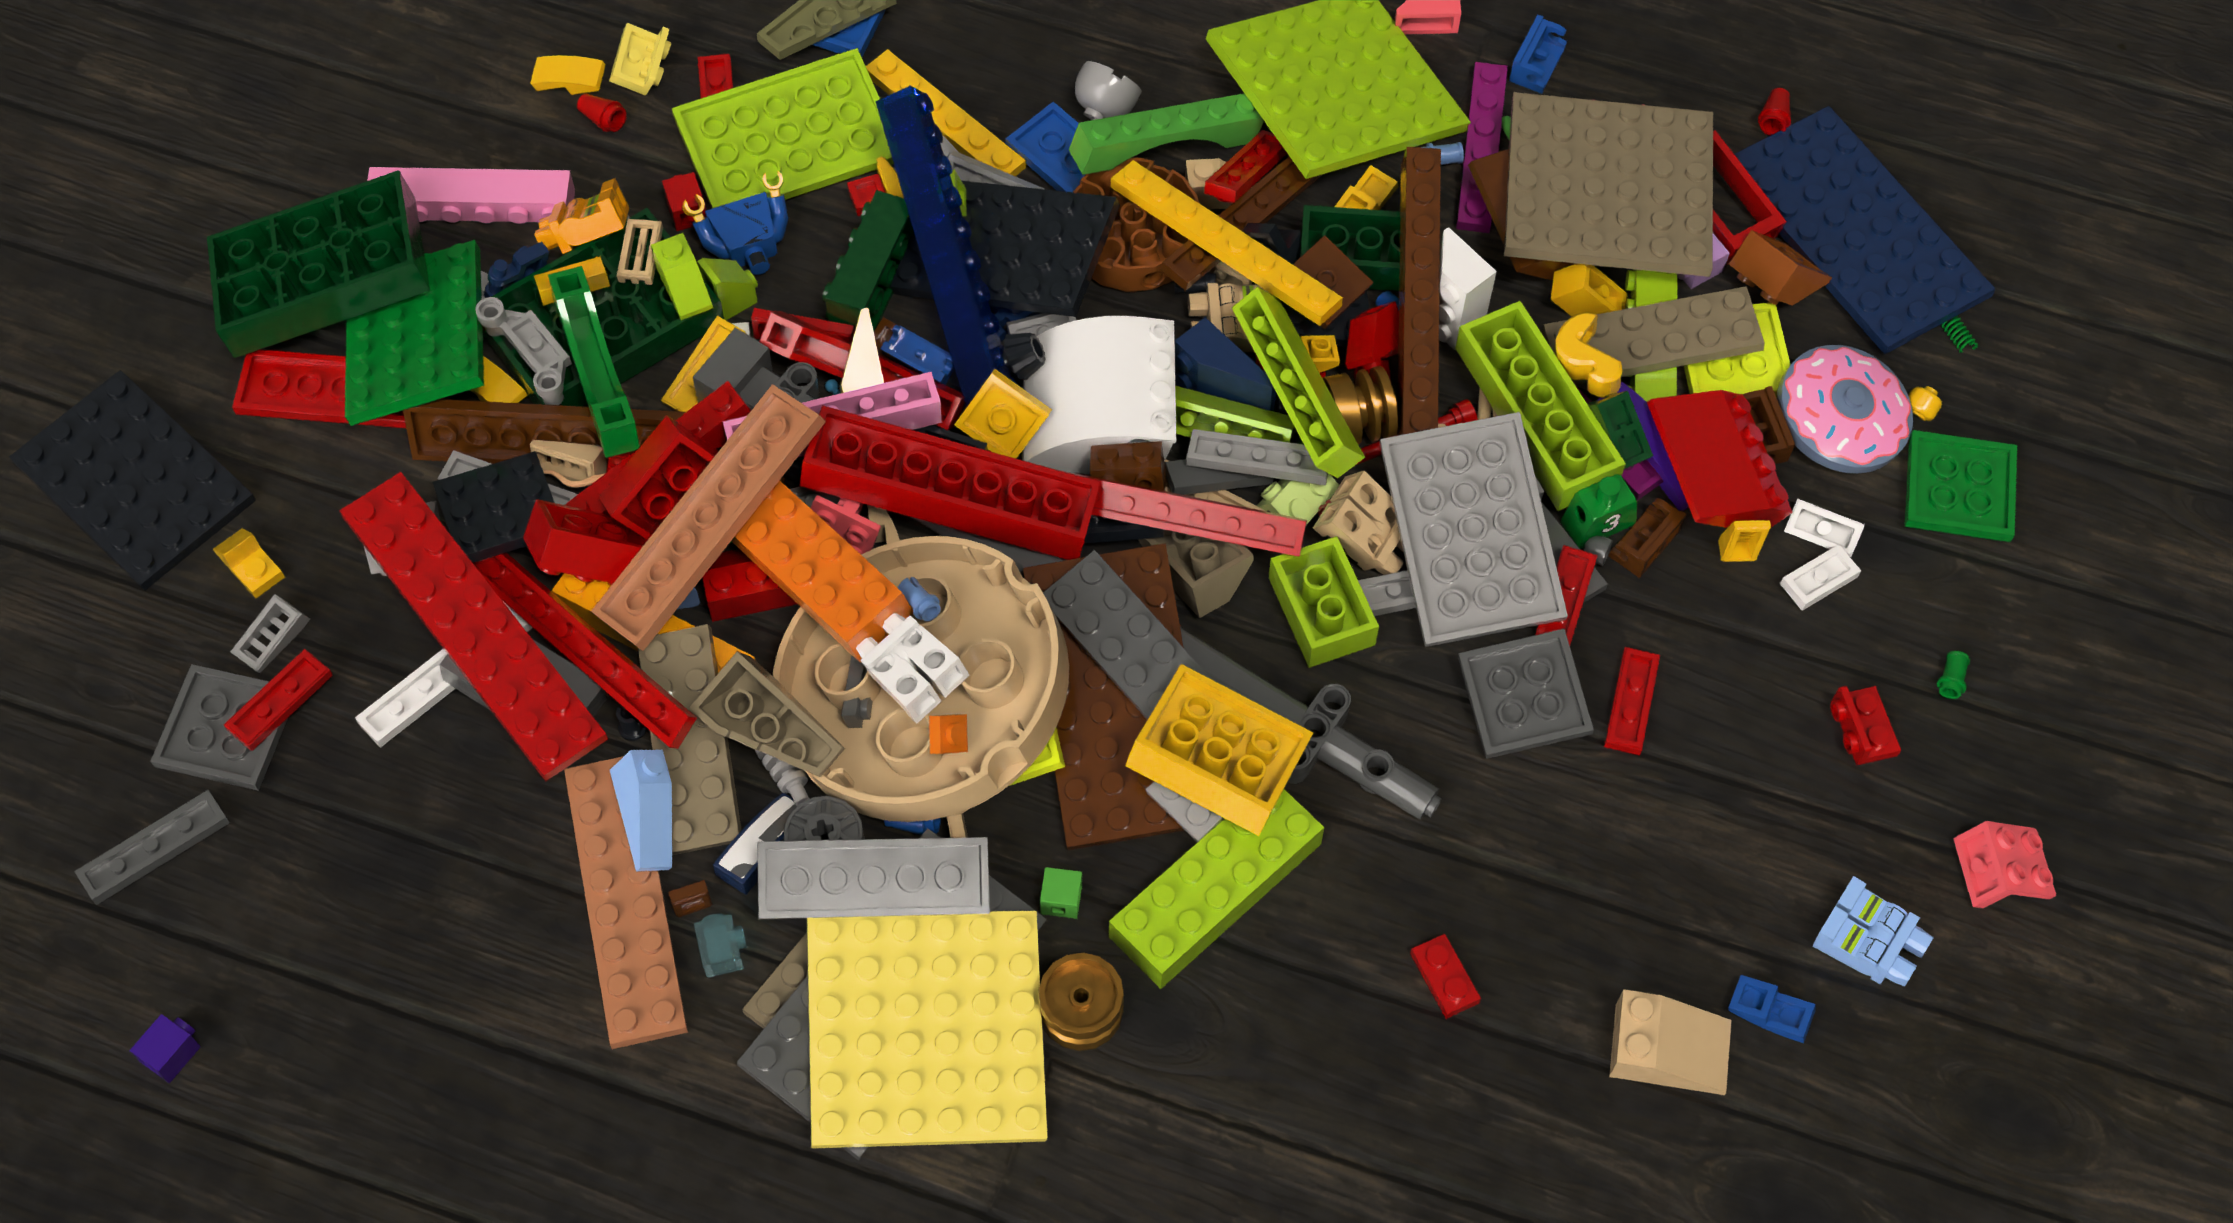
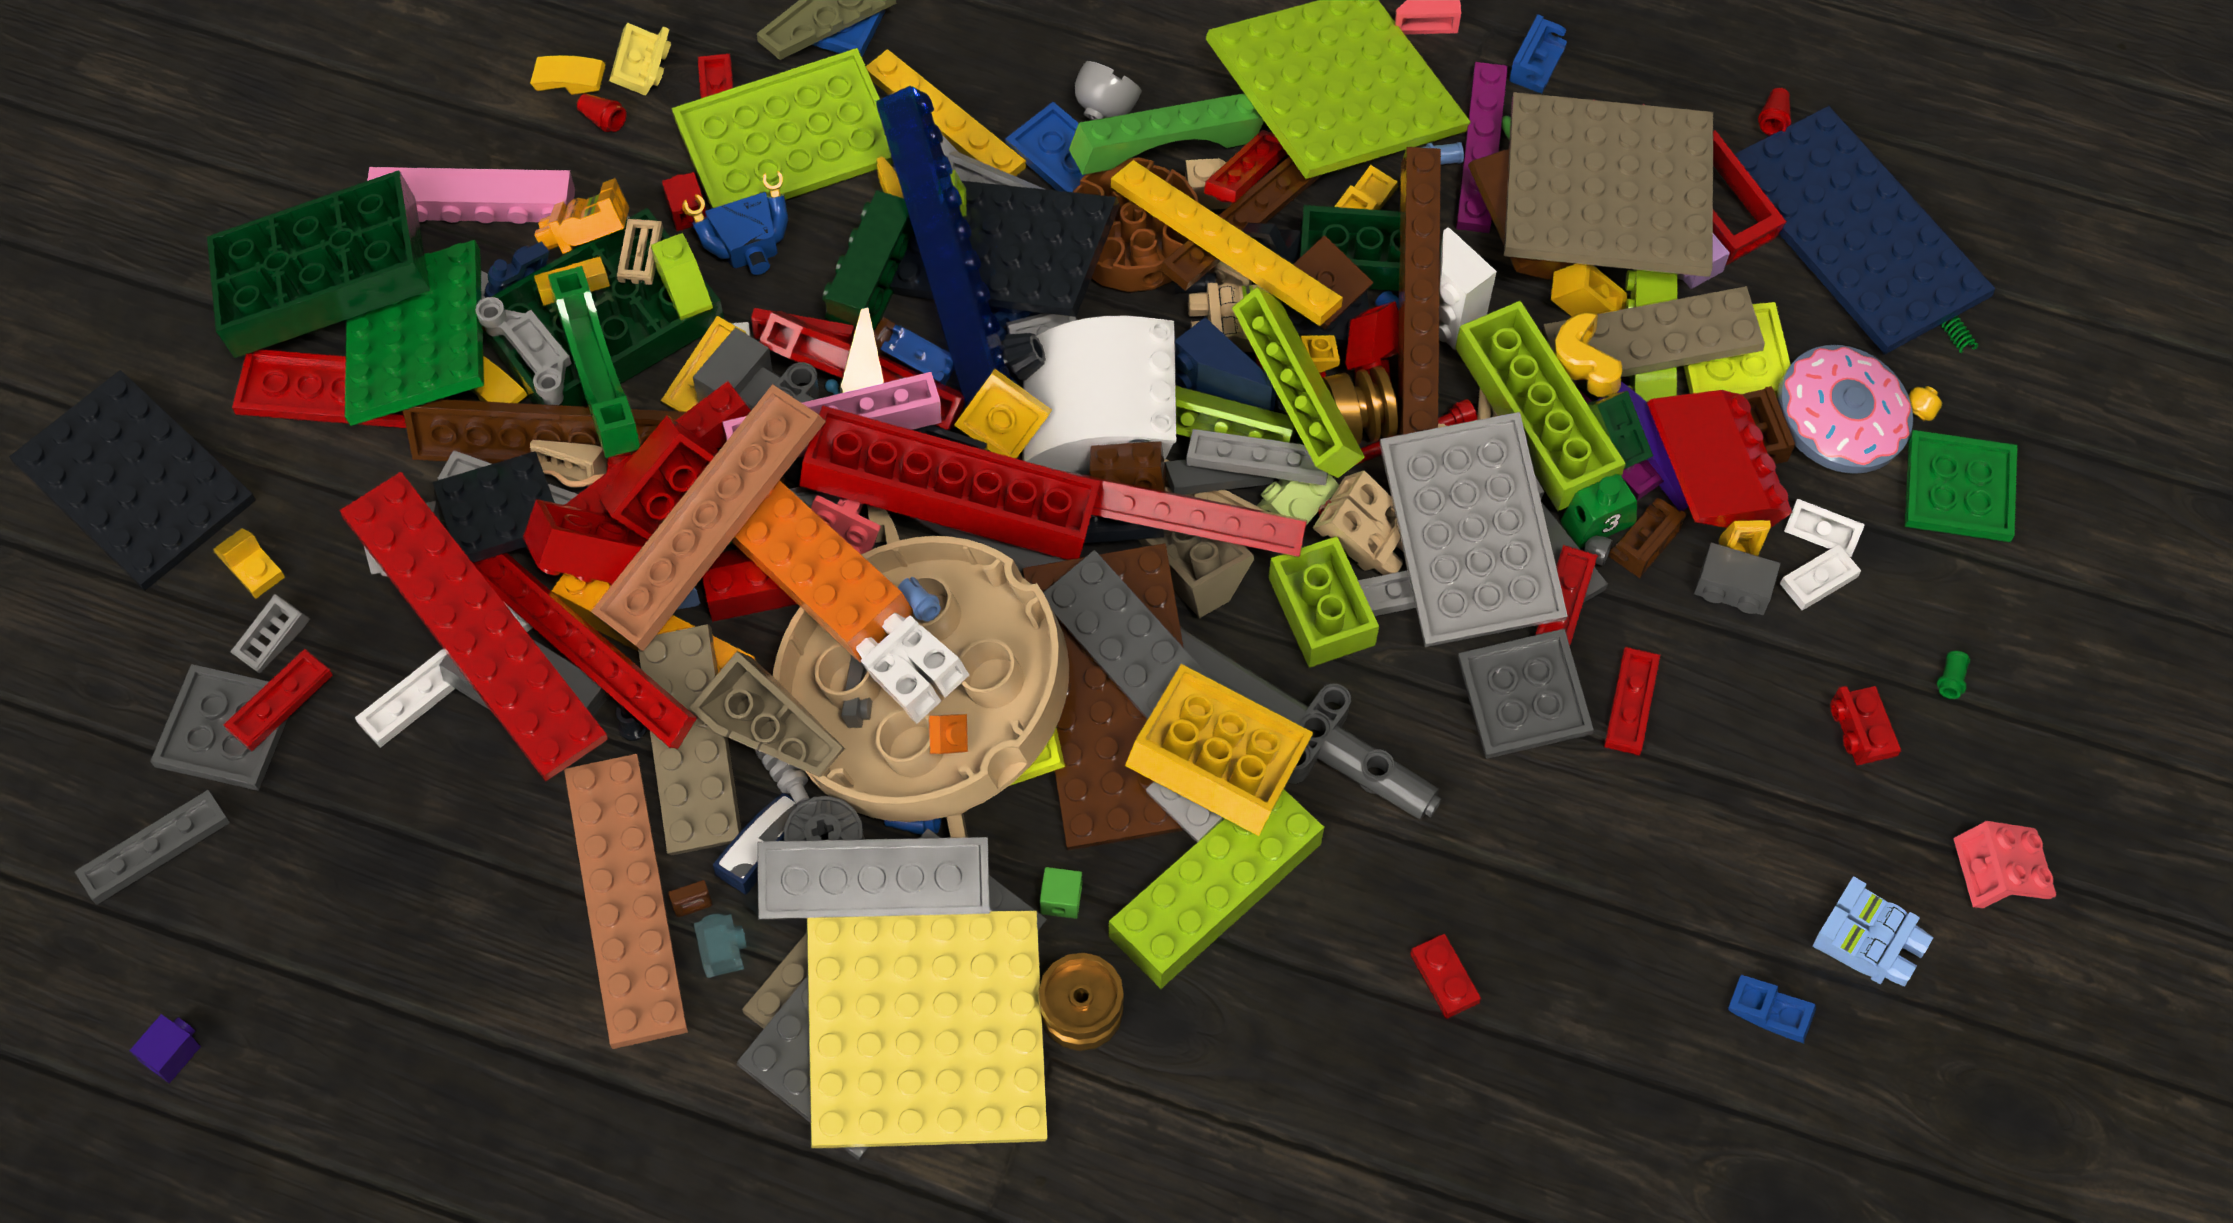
light blue slope [610,750,672,872] -> none
lime slope [697,258,758,320] -> none
red plate [847,174,886,216] -> none
tan slope [1609,989,1731,1095] -> none
dark orange slope [1729,230,1832,306] -> none
none -> dark grey brick [1694,542,1781,615]

